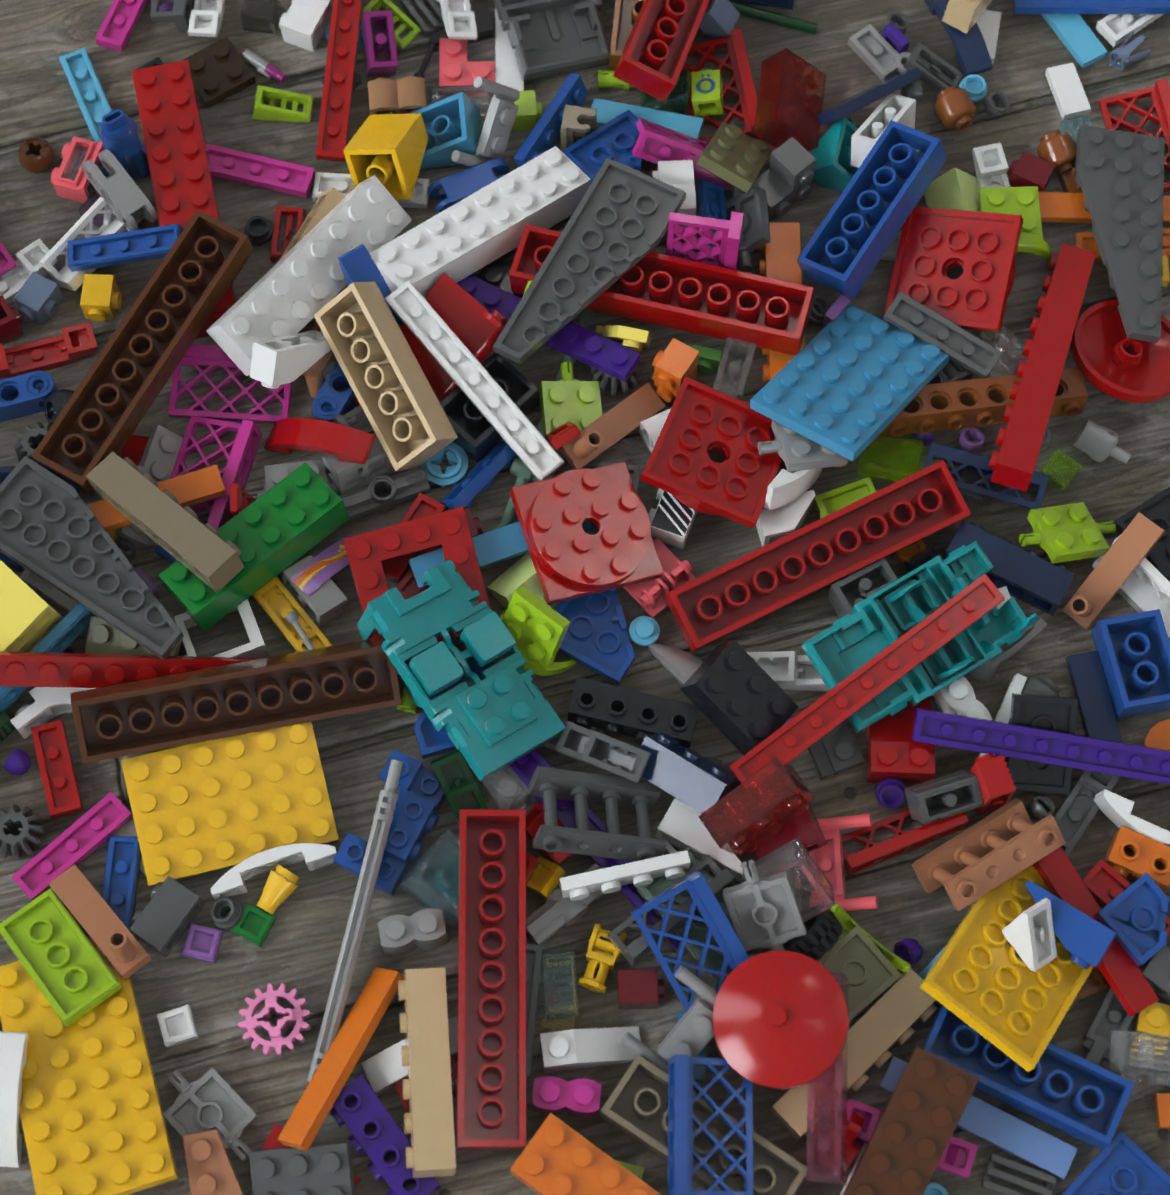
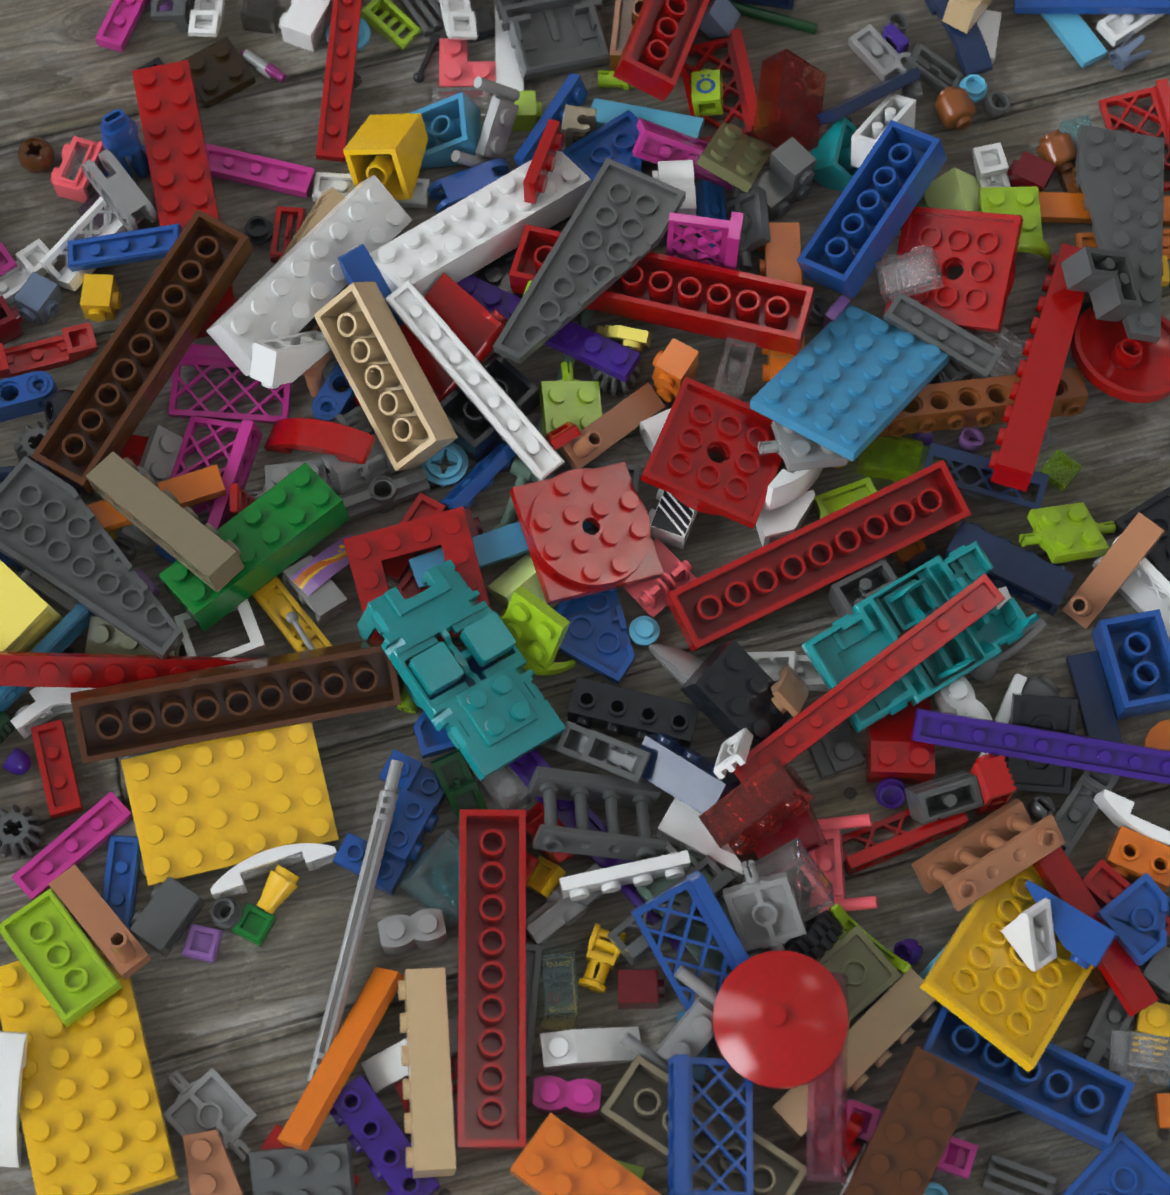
medium azure tile [59,48,112,142] -> none
white tile [157,1004,199,1048] -> none
bright pink gear [238,983,311,1057] -> none
lime slope [252,85,314,123] -> none
magenta brick [360,10,398,77] -> none
medium nougat brick [368,75,427,115] -> none
clear green slope [640,69,690,114] -> none
bright green plate [692,344,722,375] -> none
medium blue tile [879,1056,1078,1181] -> none
white tile [1045,62,1091,120] -> none
light grey piece [1072,419,1131,464] -> none
none -> red plate [523,119,564,204]
none -> white tile [713,728,753,780]
none -> medium nougat slope [771,664,809,717]
none -> clear brick [875,245,944,303]
none -> dark grey brick [1061,247,1143,322]

